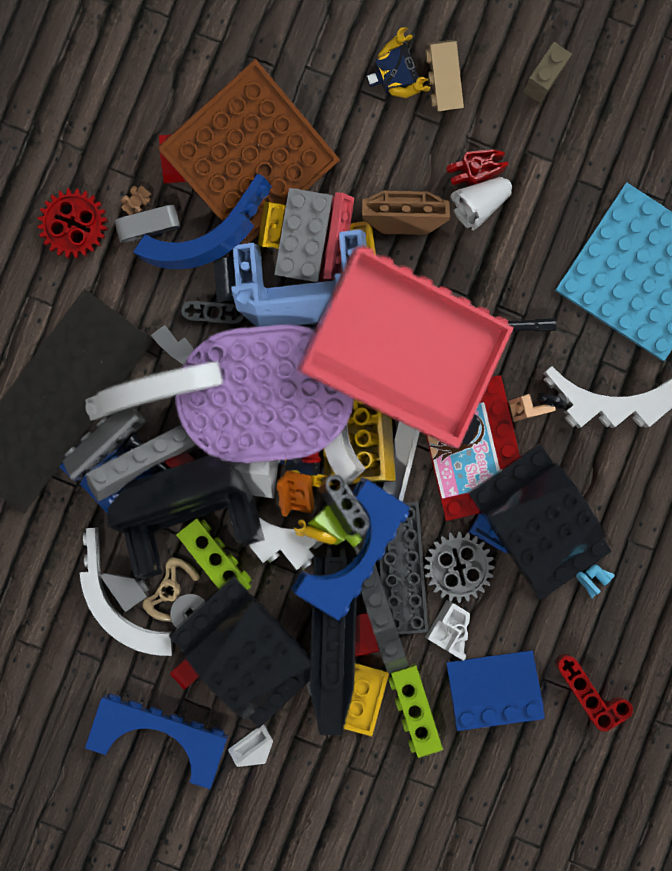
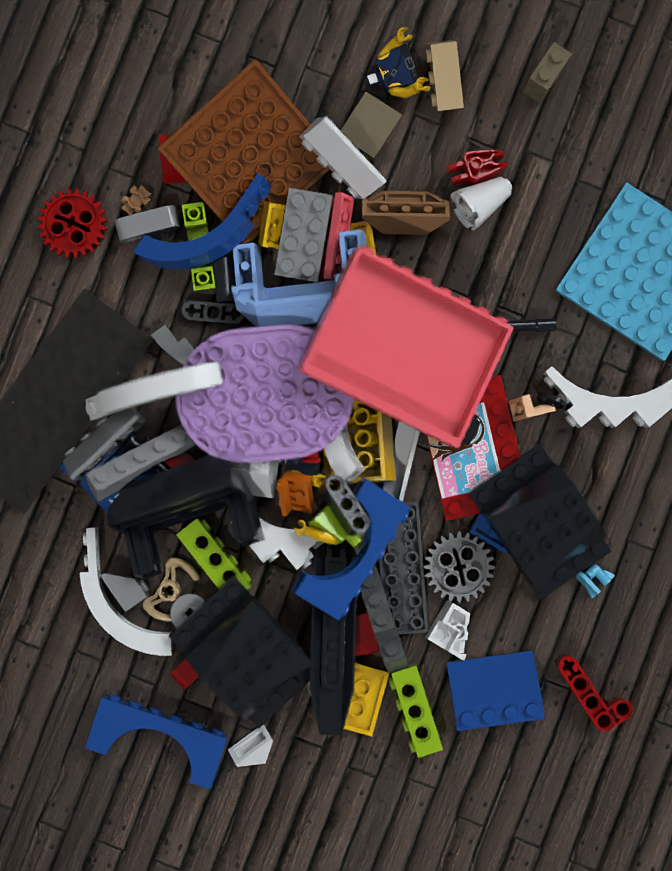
none -> lime slope [182,202,216,291]
none -> white slope [299,117,387,199]
none -> dark tan brick [340,92,402,163]

